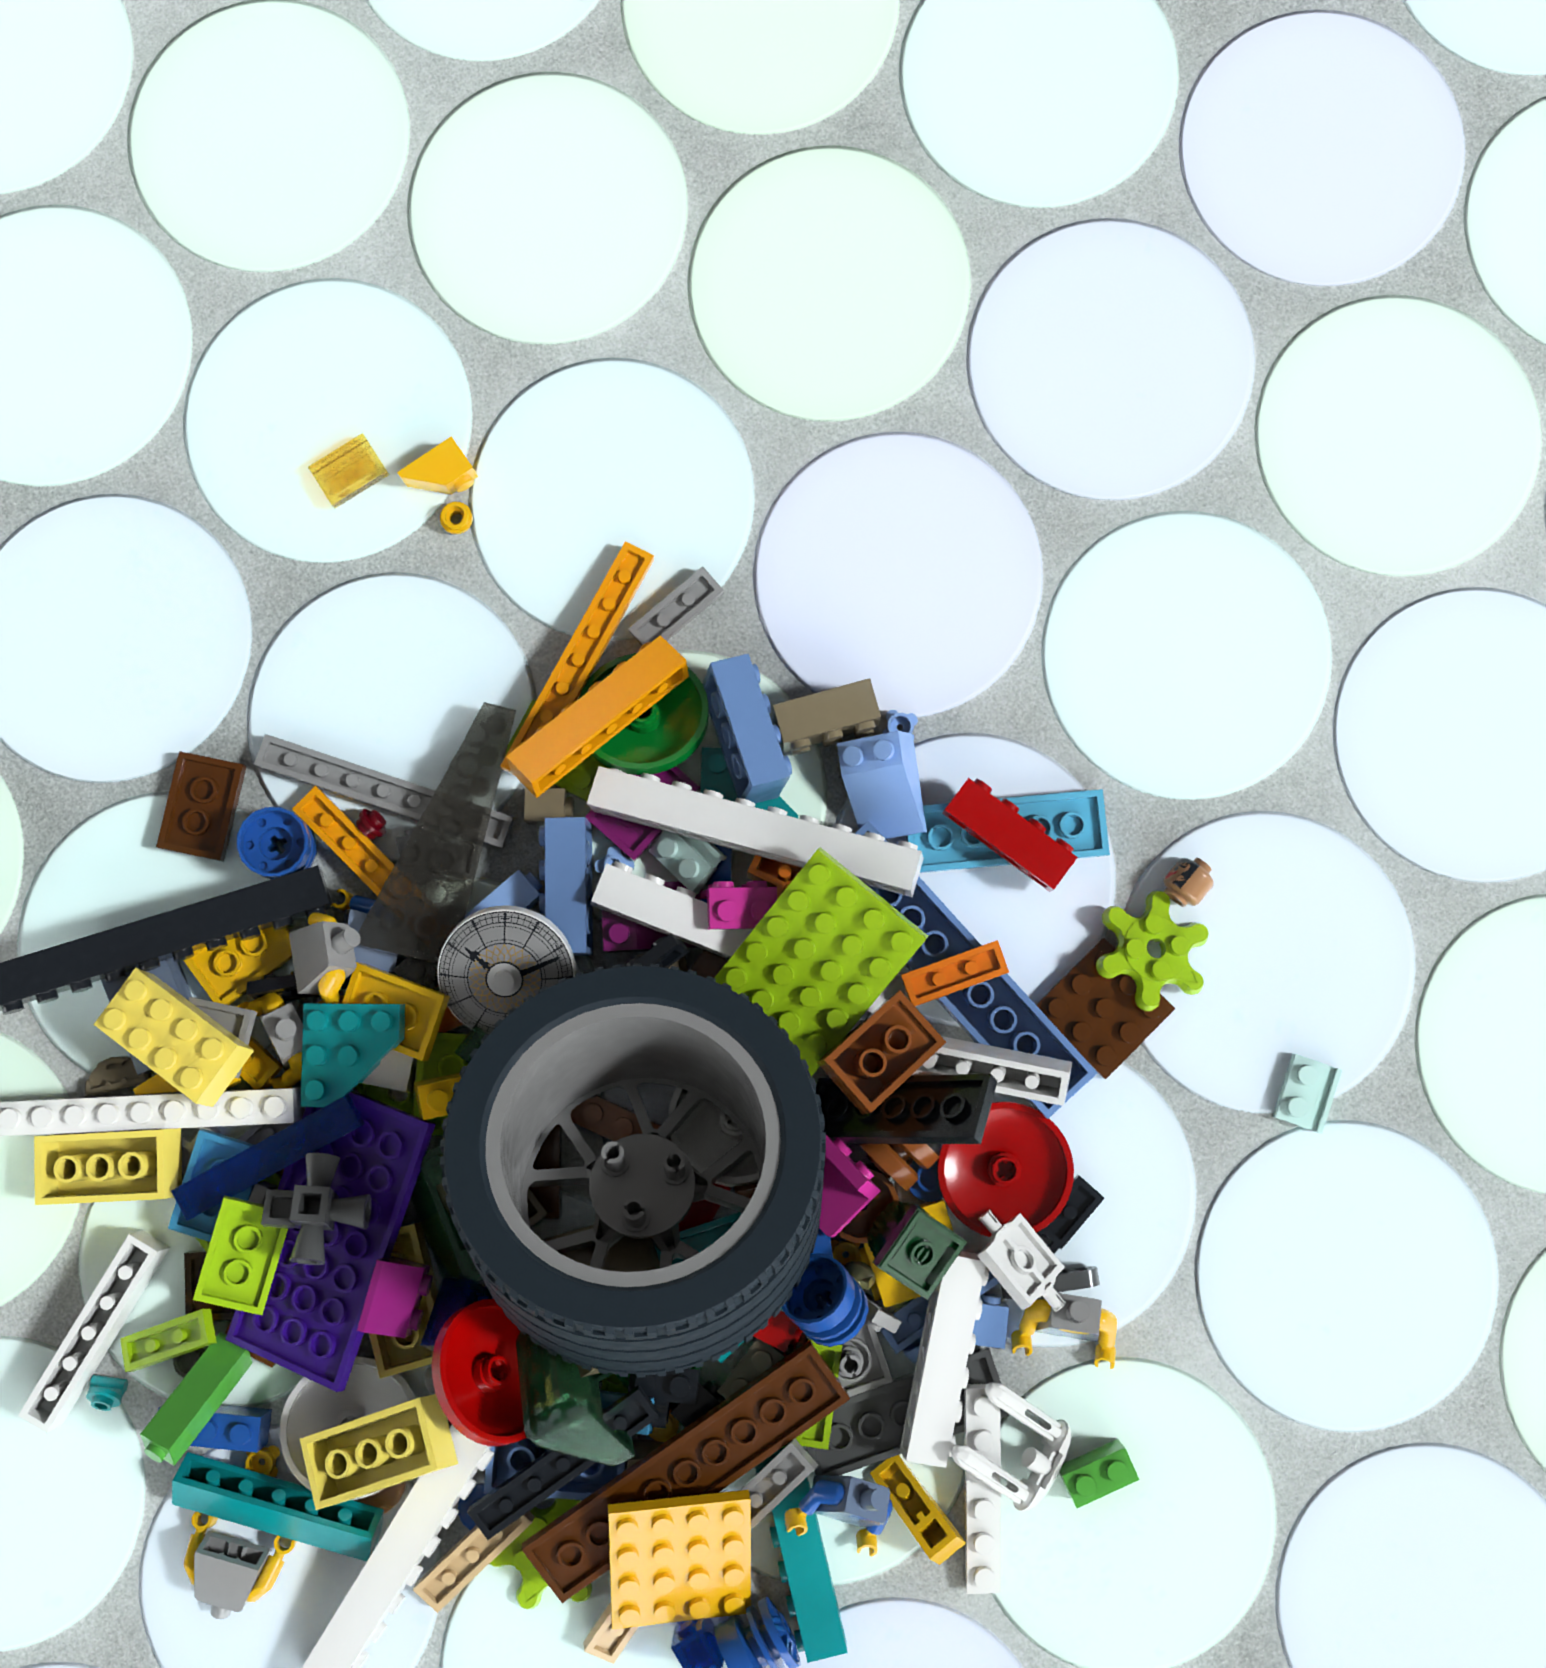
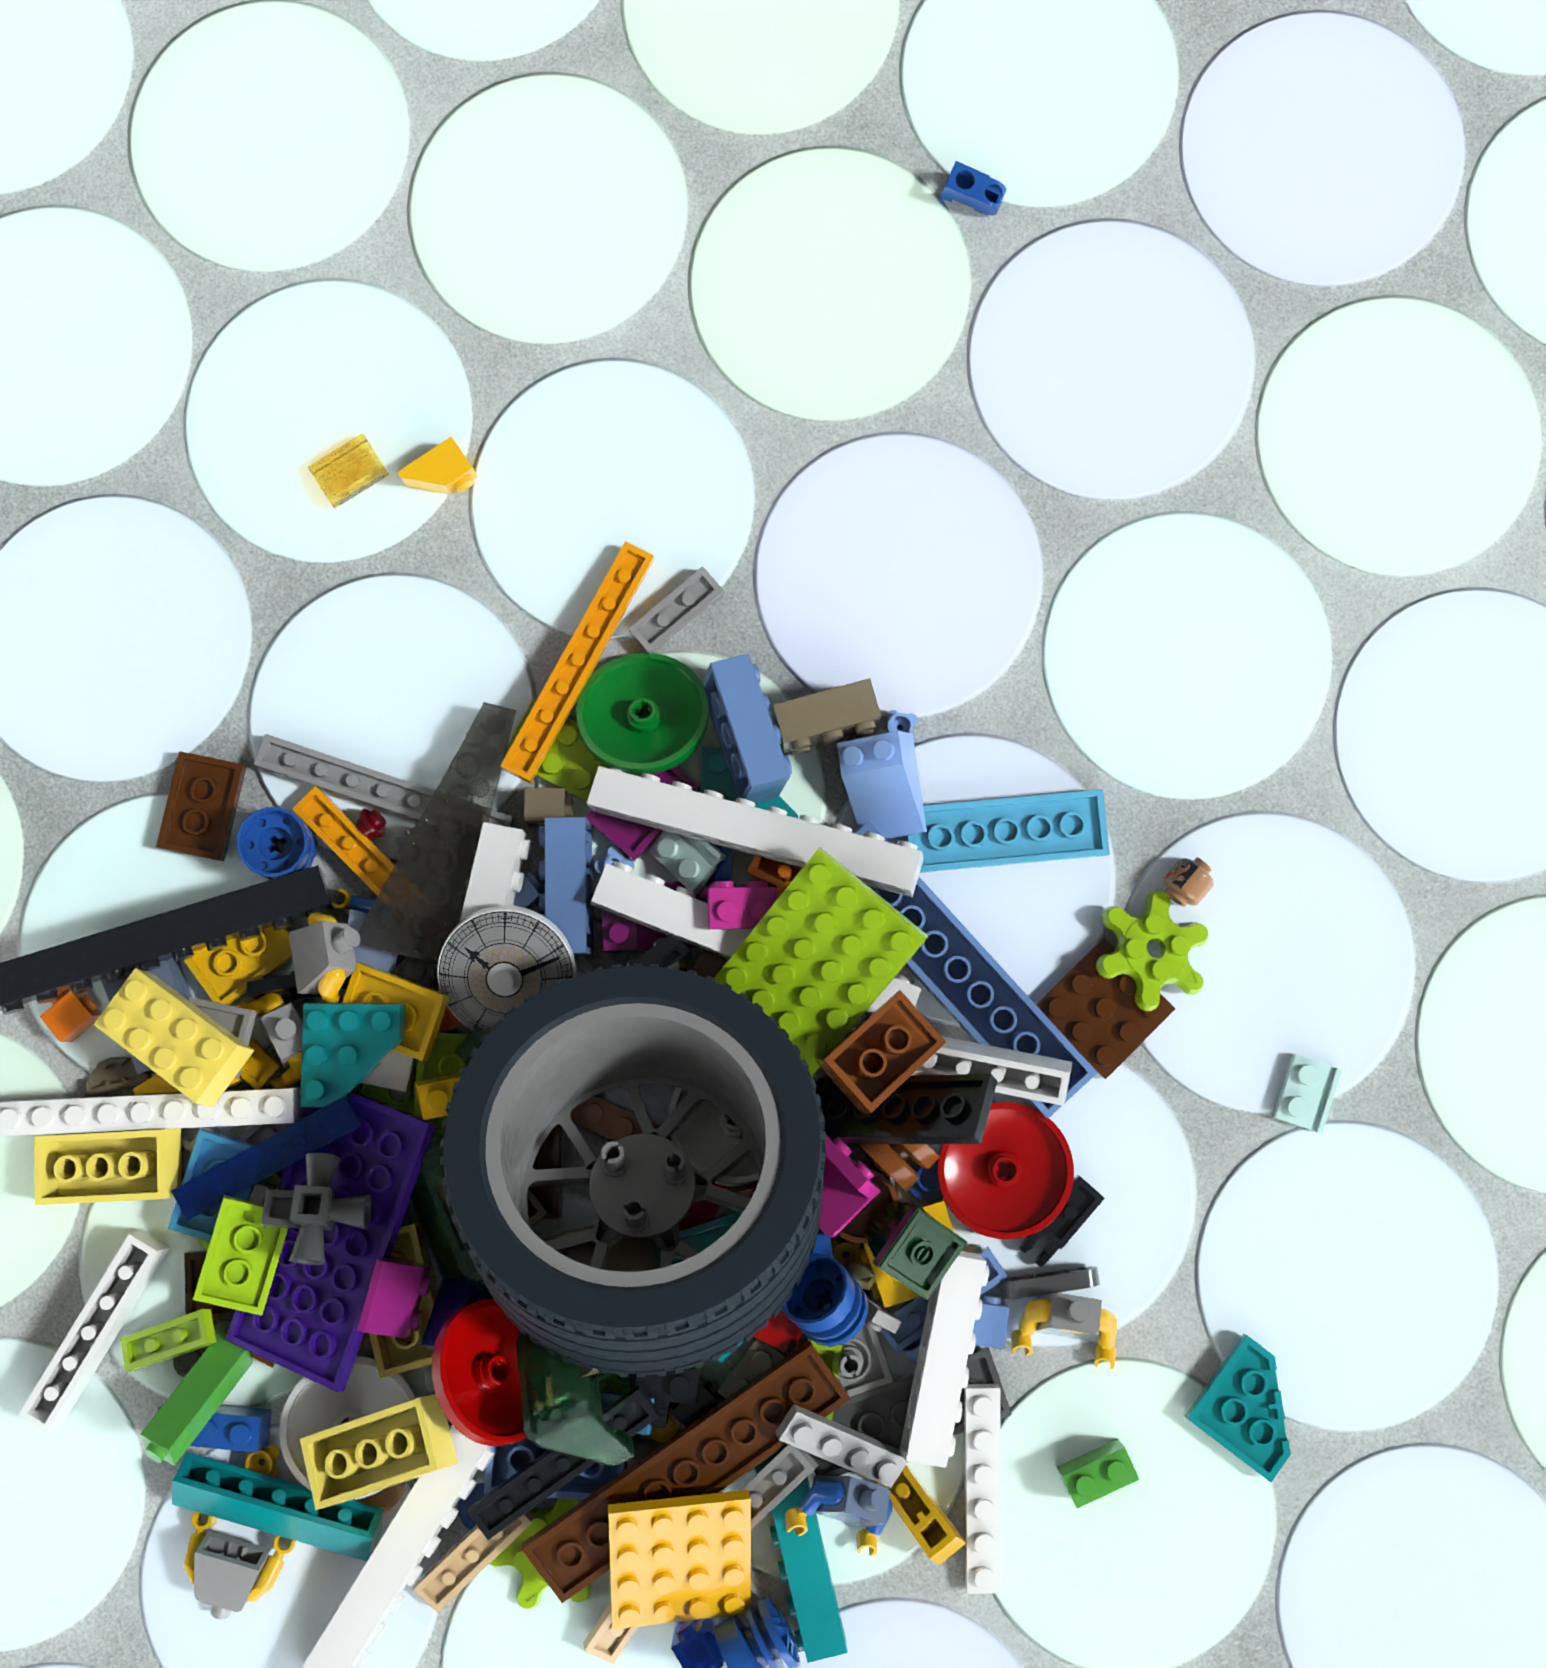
teal plate [86,1375,128,1411] -> none
yellow plate [440,501,473,534] -> none
light orange brick [506,635,689,798] -> none
orange plate [900,940,1009,1006] -> none
red brick [942,778,1078,892] -> none
white piece [951,1382,1071,1512] -> none
white plate [977,1209,1066,1312] -> none
none -> orange brick [39,990,101,1042]
none -> white brick [460,822,531,921]
none -> light grey plate [775,1404,908,1488]
none -> blue leg [940,161,1007,216]
none -> teal plate [1185,1333,1291,1482]

